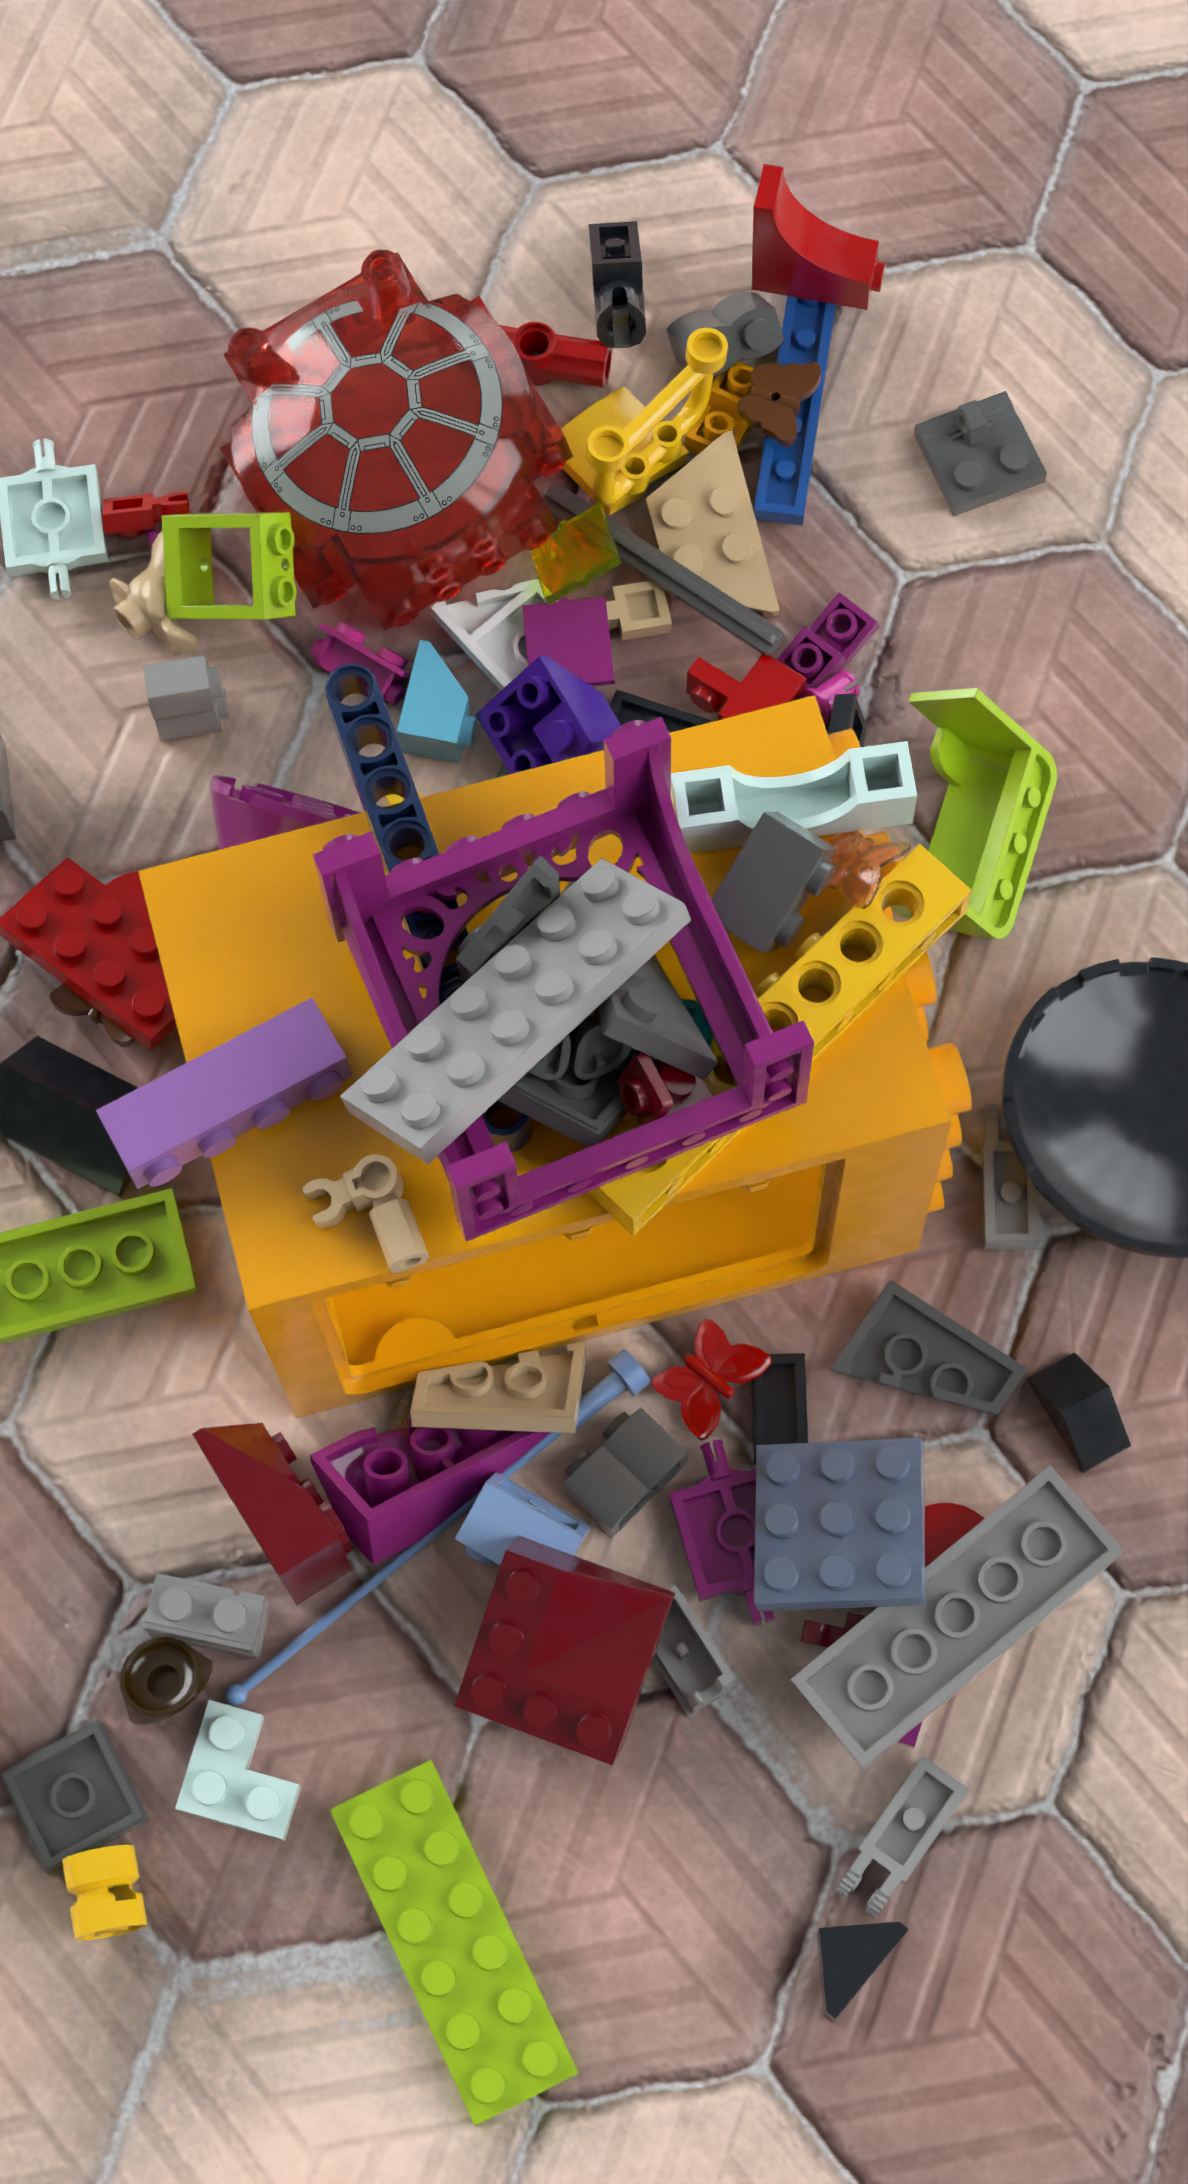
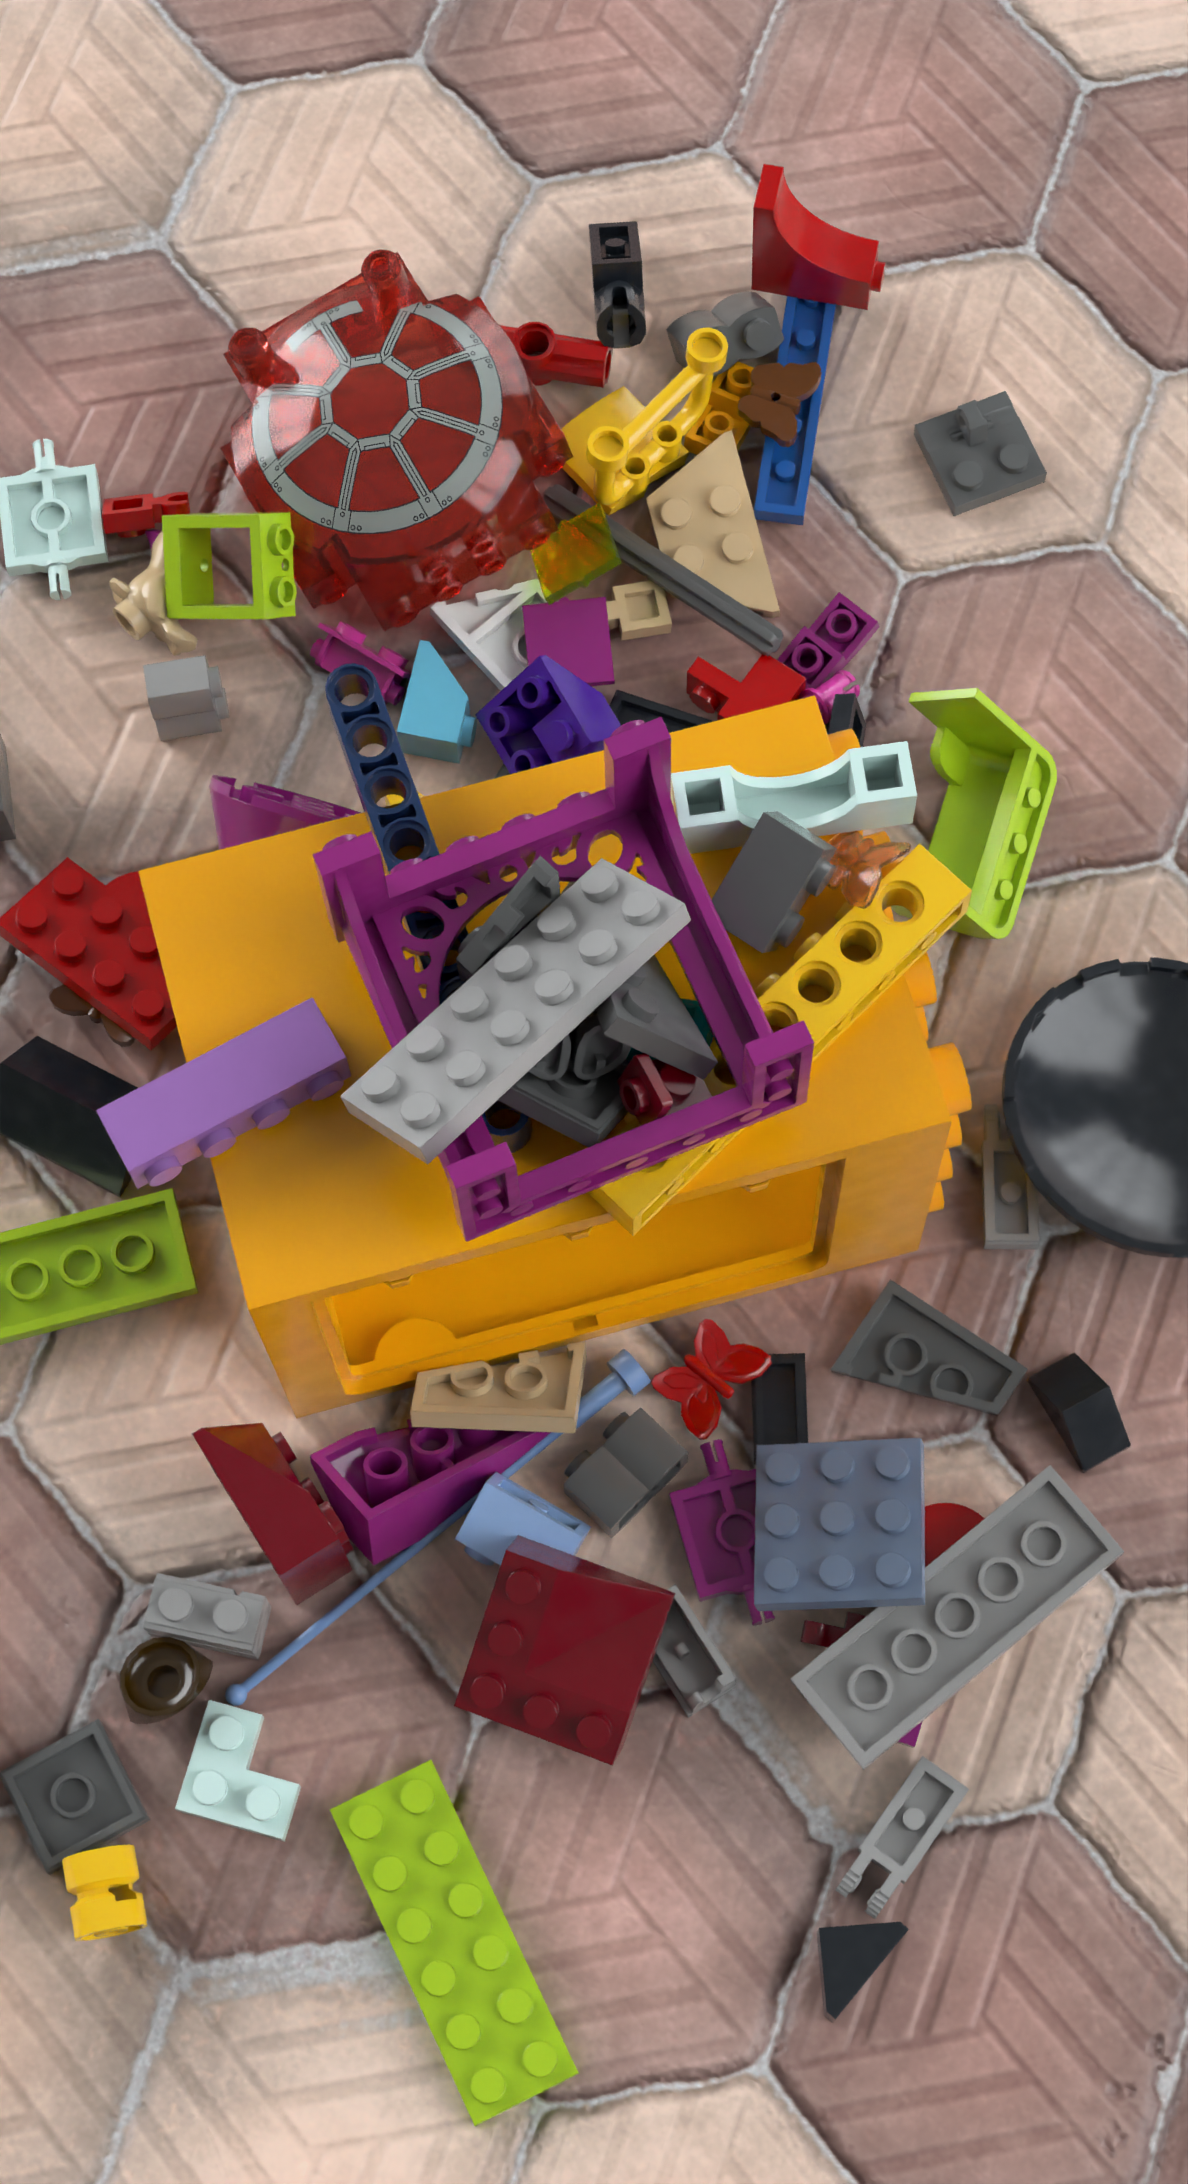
tan bar [302,1154,429,1273] -> none

